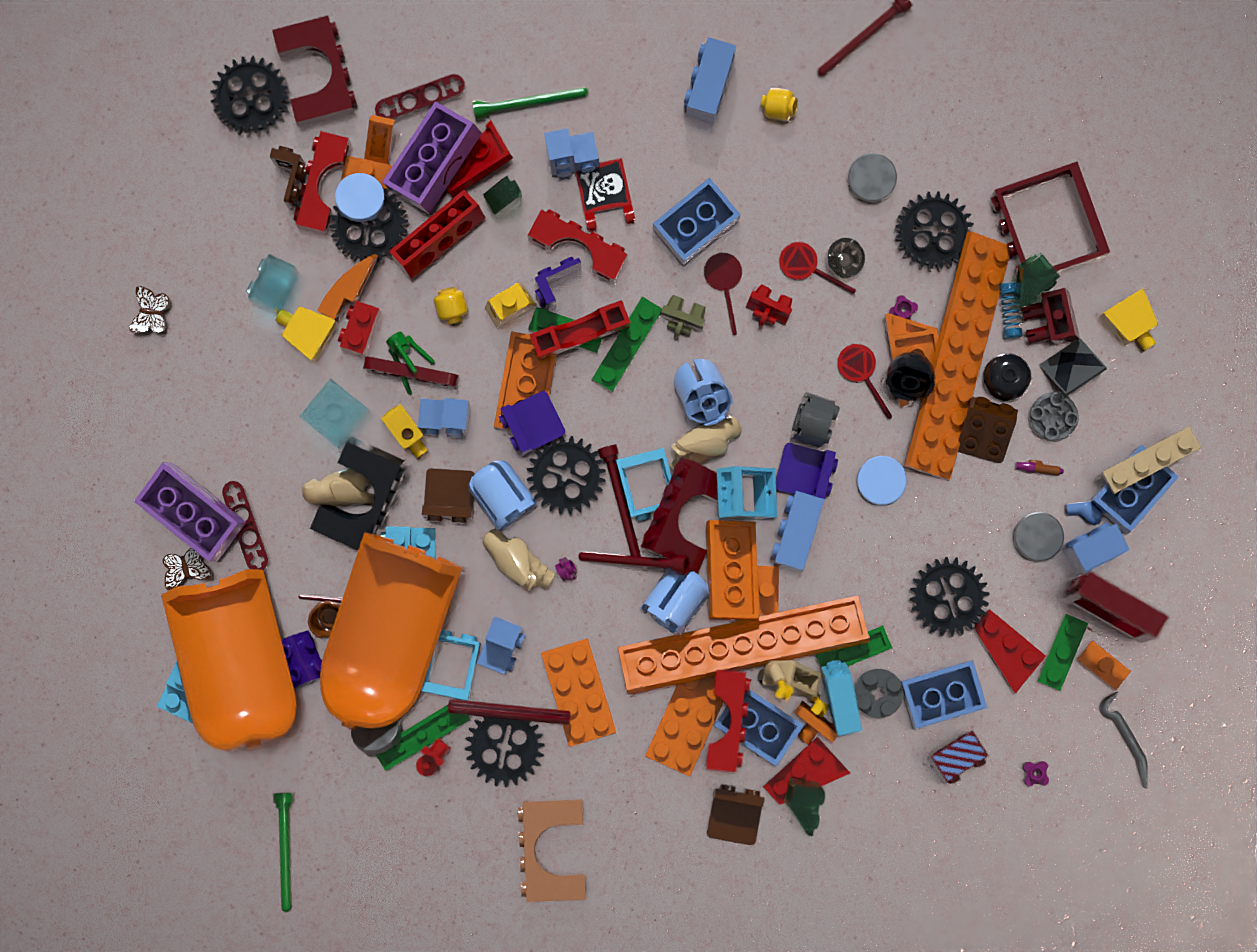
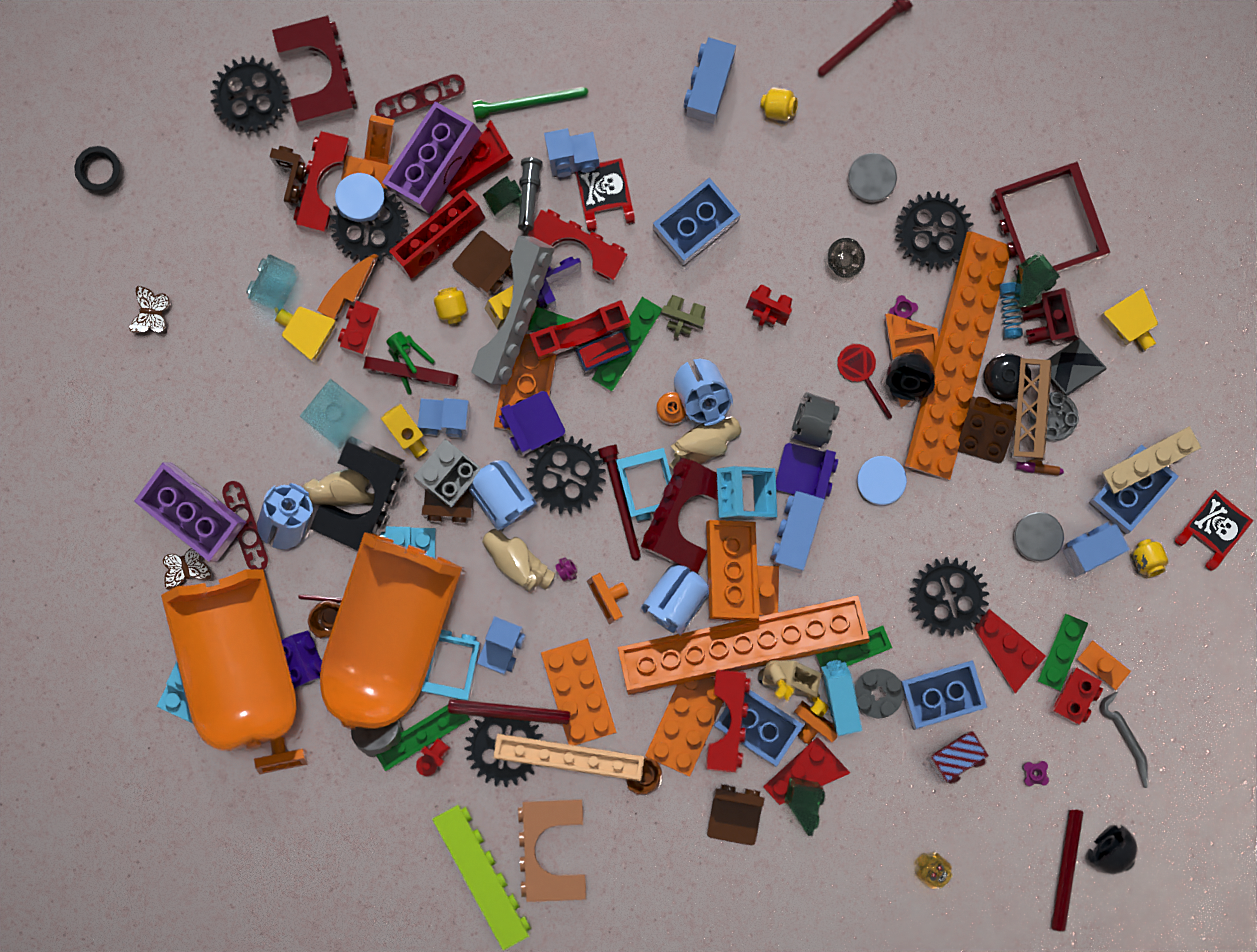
green piece [273,793,293,912] -> none
dark red piece [578,551,691,575] -> none
dark red piece [704,253,742,336] -> none
piece [779,242,856,293] -> none
dark red window [1065,571,1170,643] -> none
medium blue arm [1067,502,1102,525] -> none
none -> black tyre [74,146,123,194]
none -> orange tile [254,737,308,774]
none -> light blue cylinder [257,483,313,550]
none -> light grey slope [414,439,482,508]
none -> lime brick [432,805,531,951]
none -> reddish brown bracket [452,231,513,297]
none -> light grey arch [471,236,555,384]
none -> light nougat tile [493,734,644,781]
none -> dark grey pin [518,157,543,231]
none -> slope [575,329,632,373]
none -> orange tile [587,573,629,624]
none -> dark orange hair [626,757,662,795]
none -> orange head [656,392,687,425]
none -> clear yellow head [915,852,953,889]
none -> medium nougat fence [1014,358,1052,461]
none -> red brick [1051,667,1103,726]
none -> dark red axle [1052,809,1083,932]
none -> black cylinder [1088,825,1138,875]
none -> yellow head [1132,539,1169,578]
none -> flag [1175,490,1254,571]

